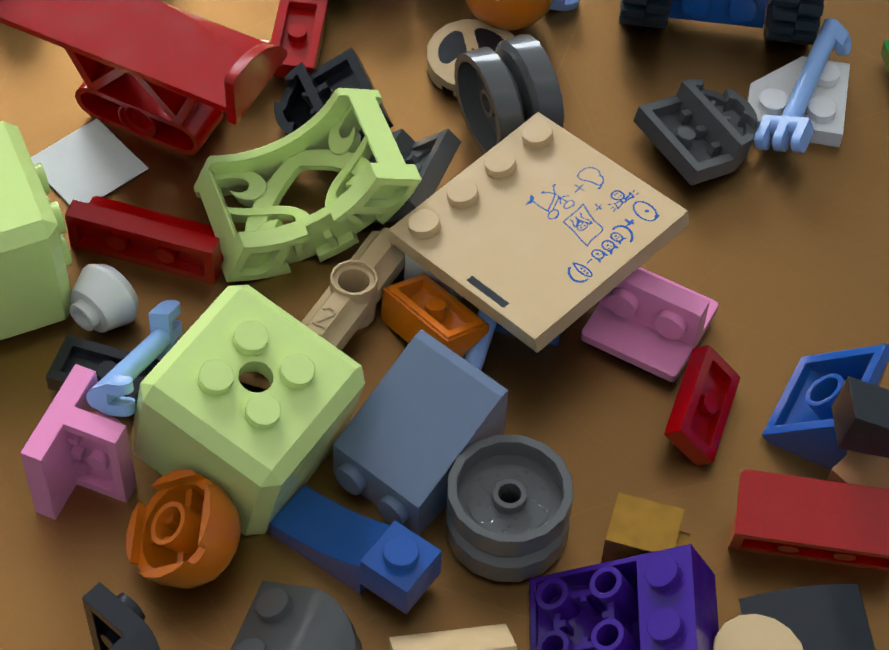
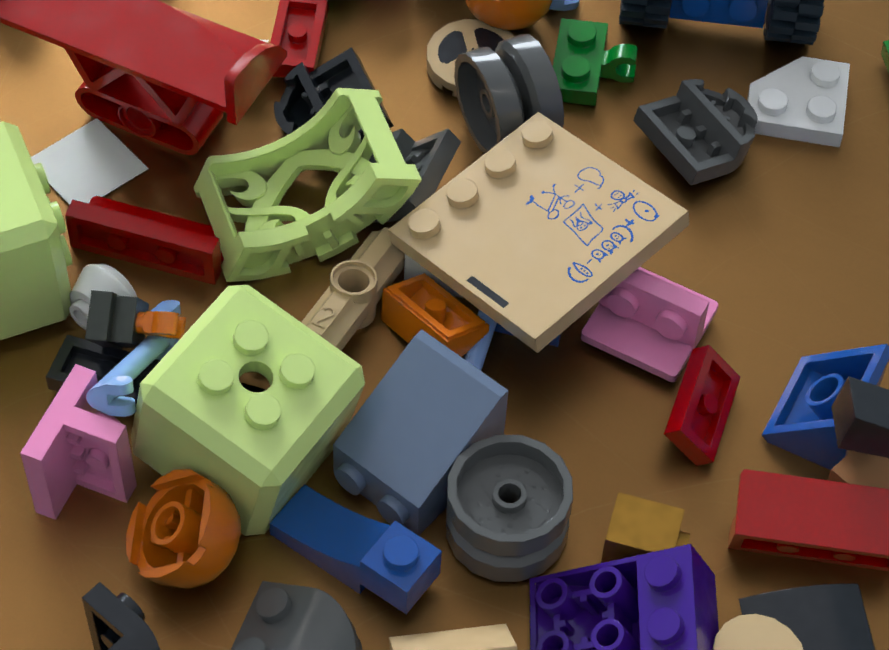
light blue hinge [754,18,852,153] -> none
none -> pearl dark grey piece [85,290,186,349]
none -> green plate [553,18,638,106]

